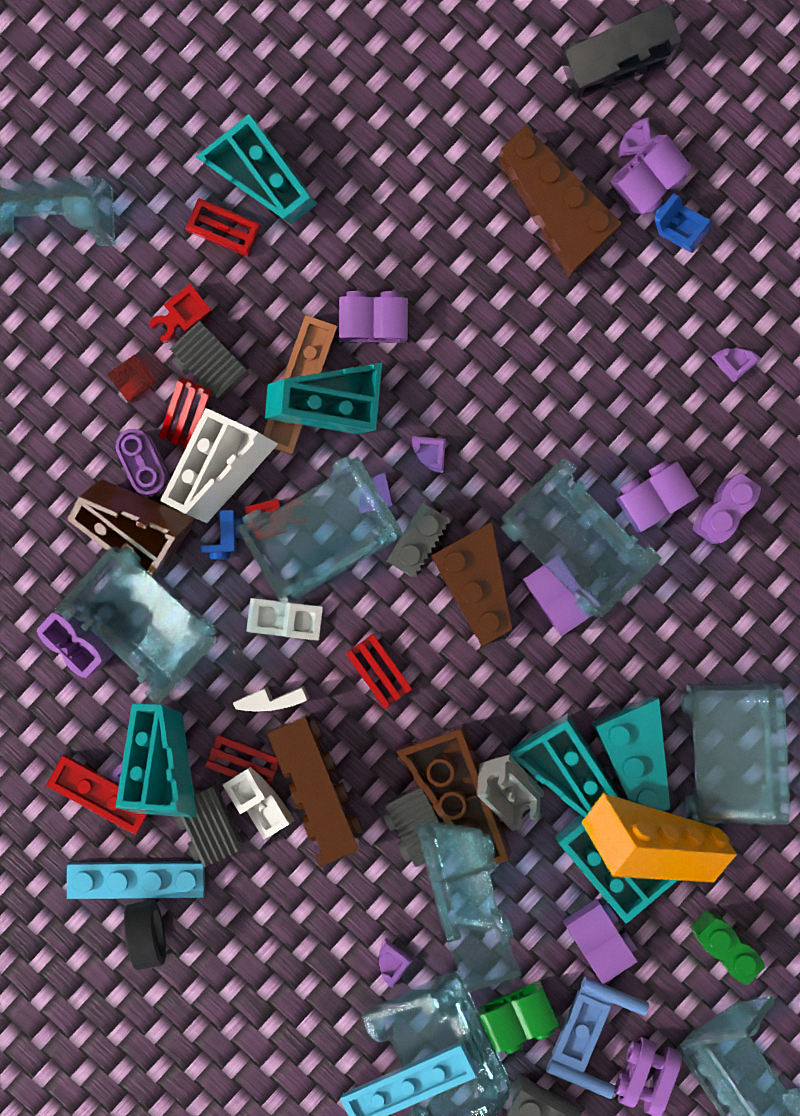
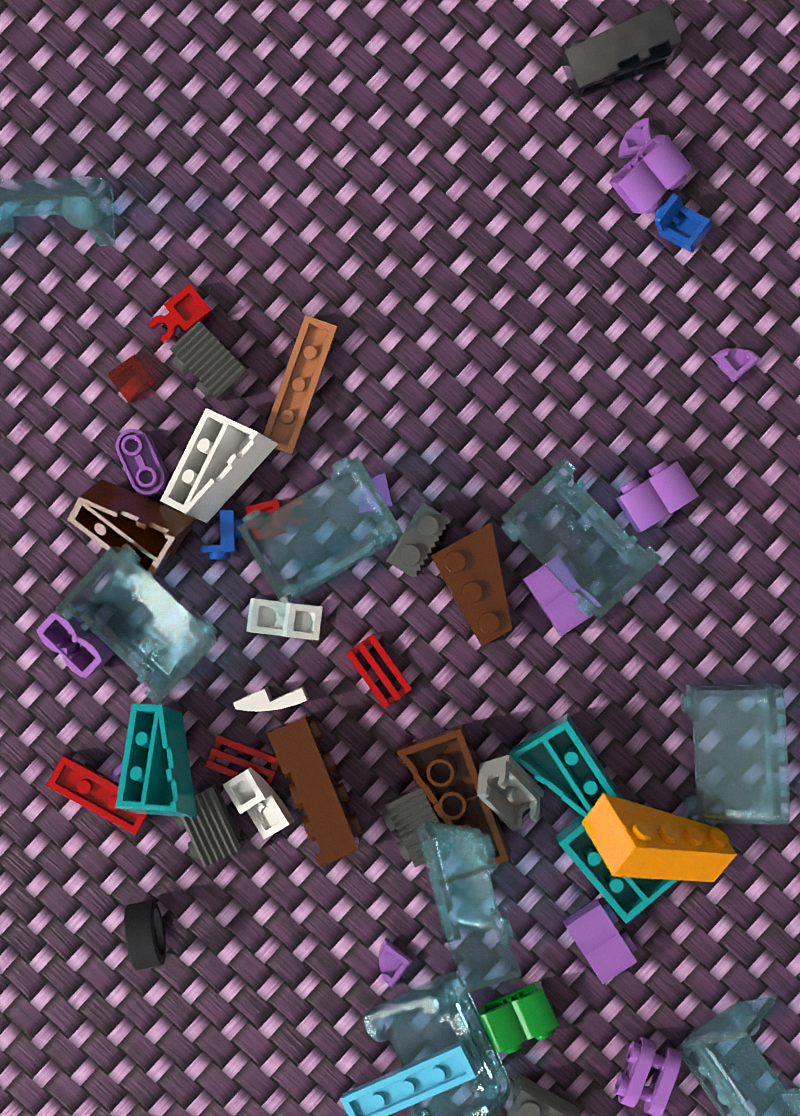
medium azure plate [67,861,205,899] -> none
red tile [159,376,213,449] -> none
red tile [185,198,262,257] -> none
teal wedge [196,114,318,224] -> none
teal wedge [265,362,382,434] -> none
medium lavender brick [339,291,408,343] -> none
medium lavender tile [412,436,446,474] -> none
reddish brown wedge [498,125,622,279] -> none
medium blue plate [546,976,649,1099] -> none
teal wedge [591,696,670,811] -> none
green brick [690,910,765,985] -> none
medium lavender brick [693,473,761,544] -> none

